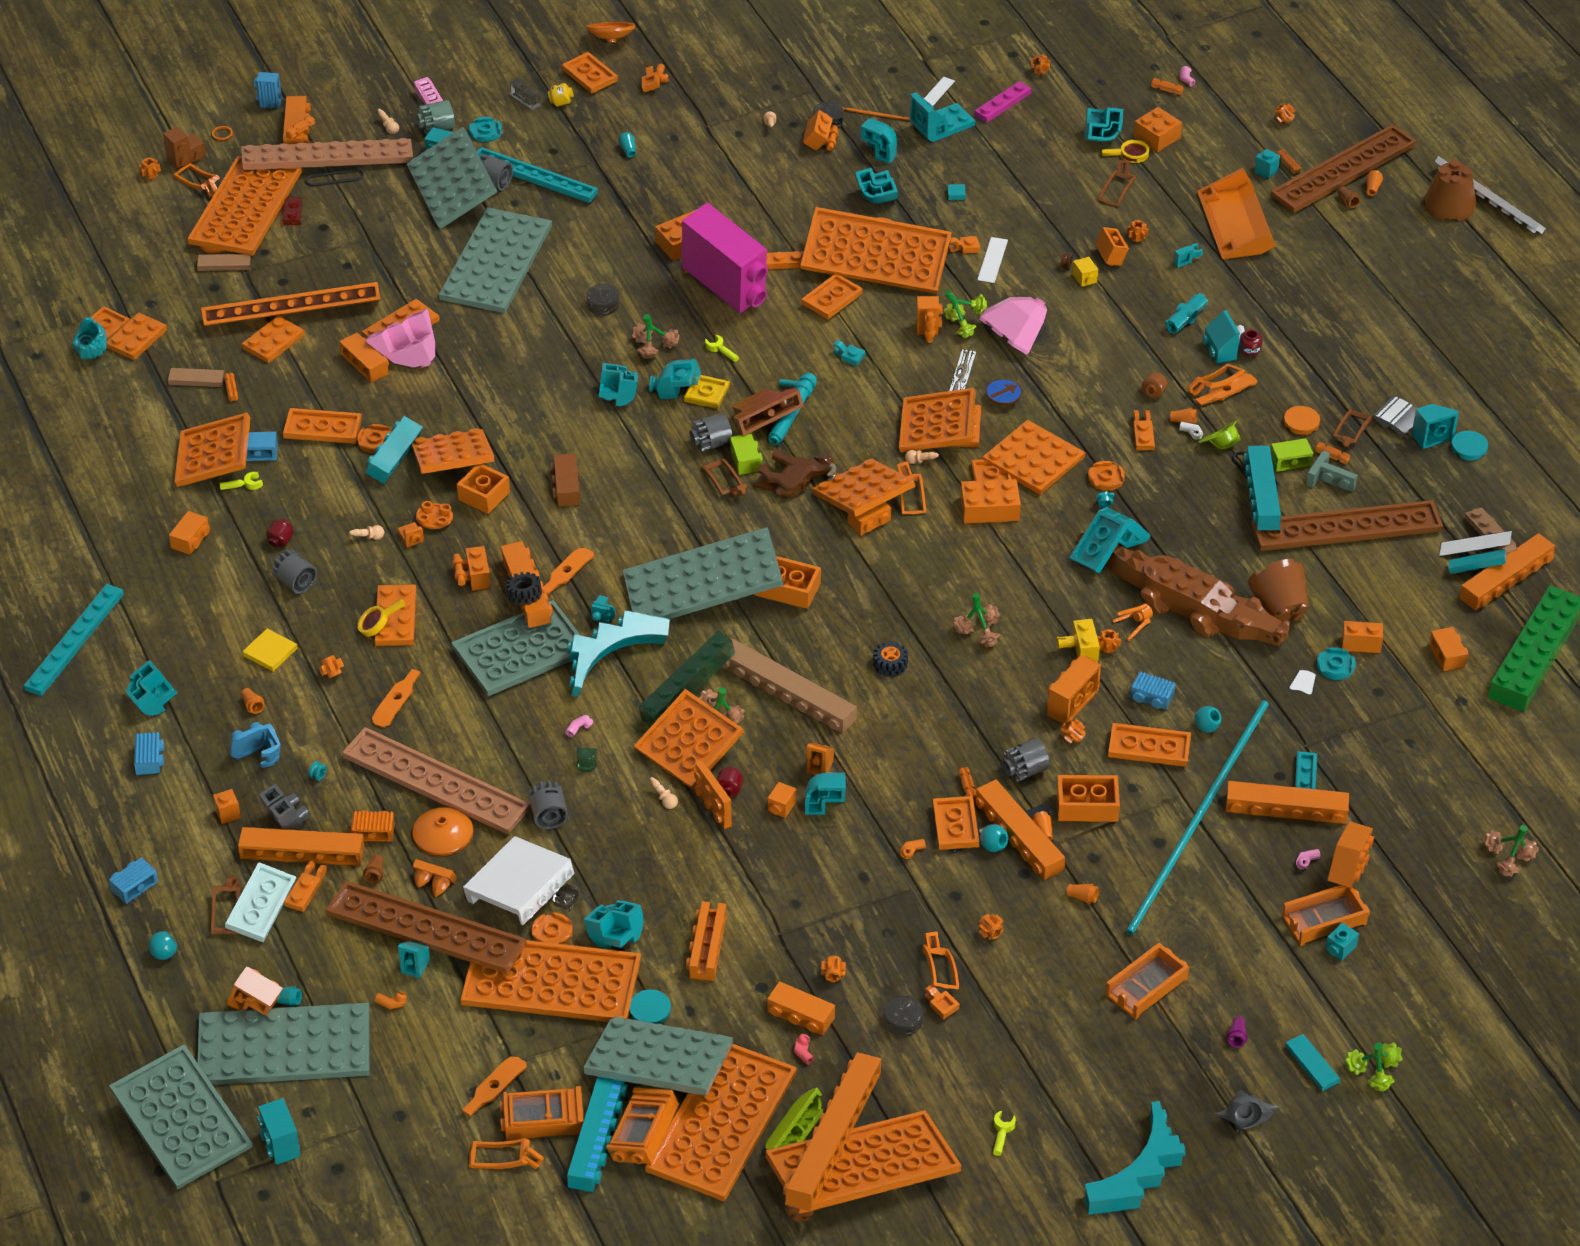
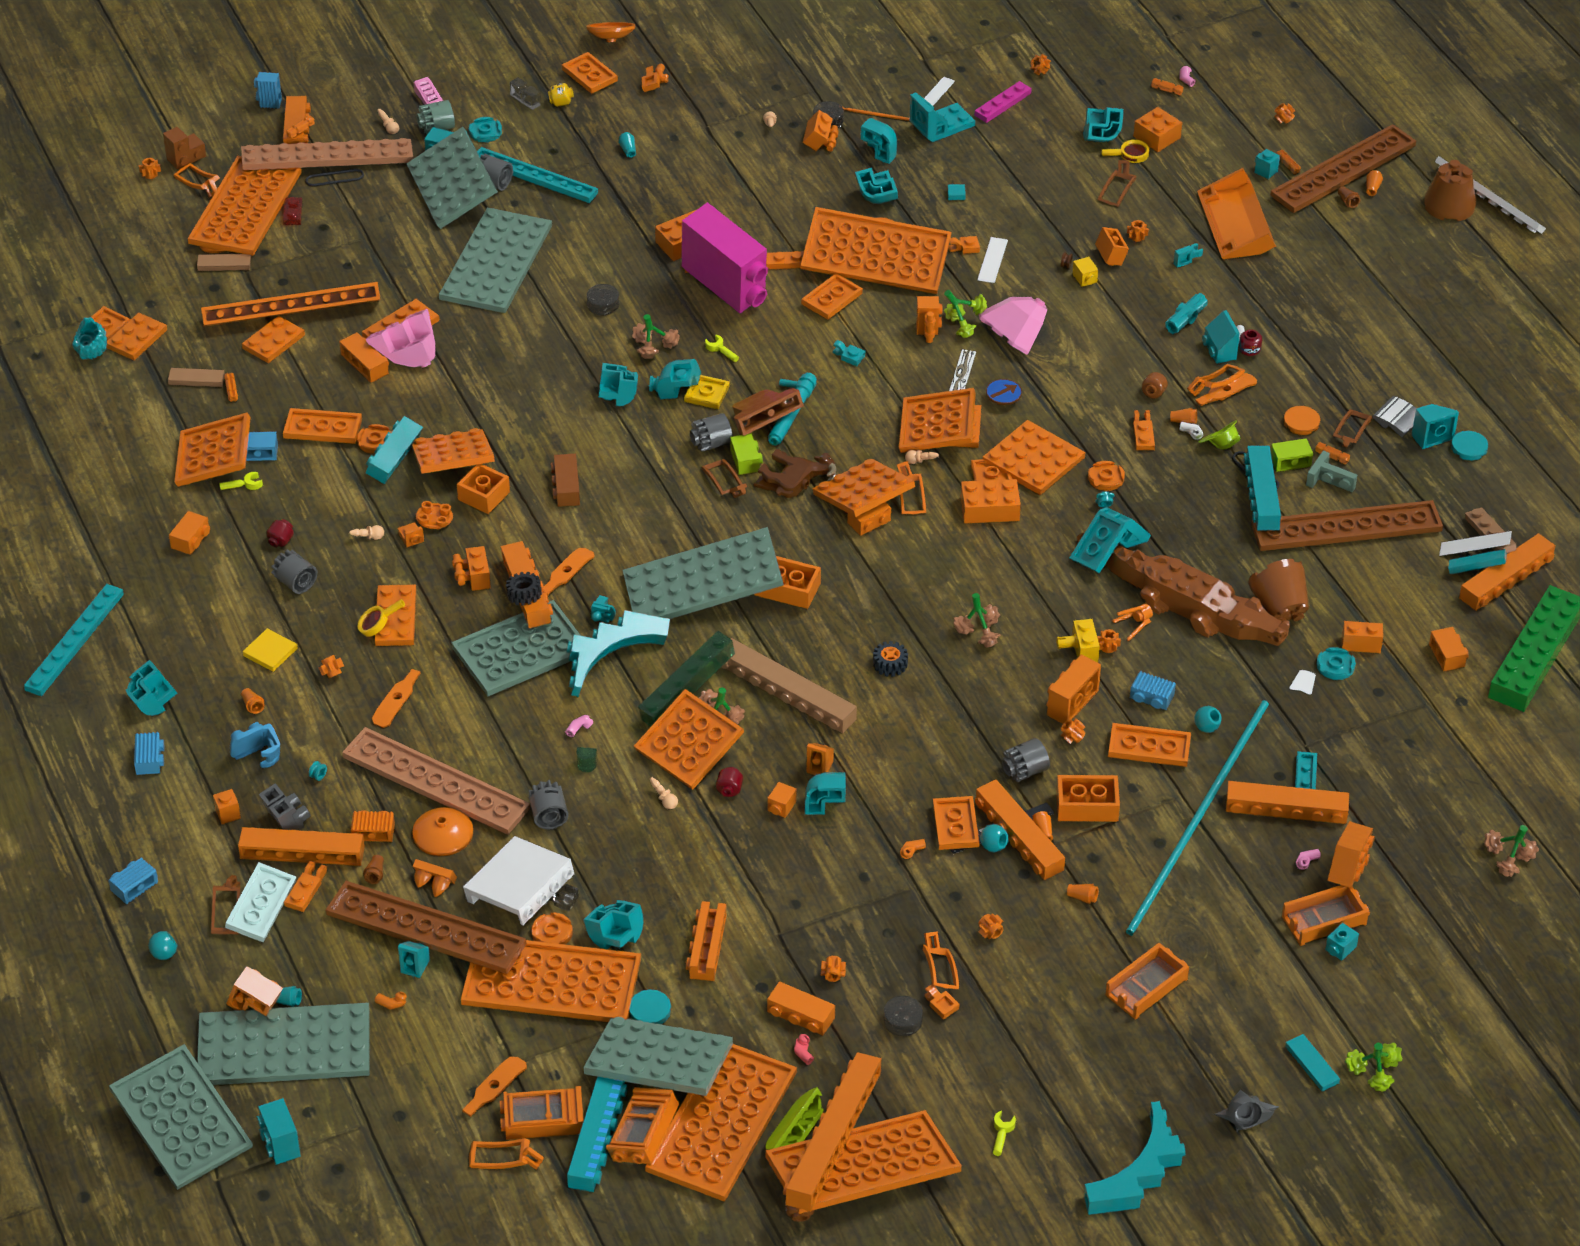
orange piece [212,126,233,141] -> none
orange plate [694,760,732,830] -> none
orange axle [959,767,976,801] -> none
magenta cone [1226,1017,1248,1048] -> none

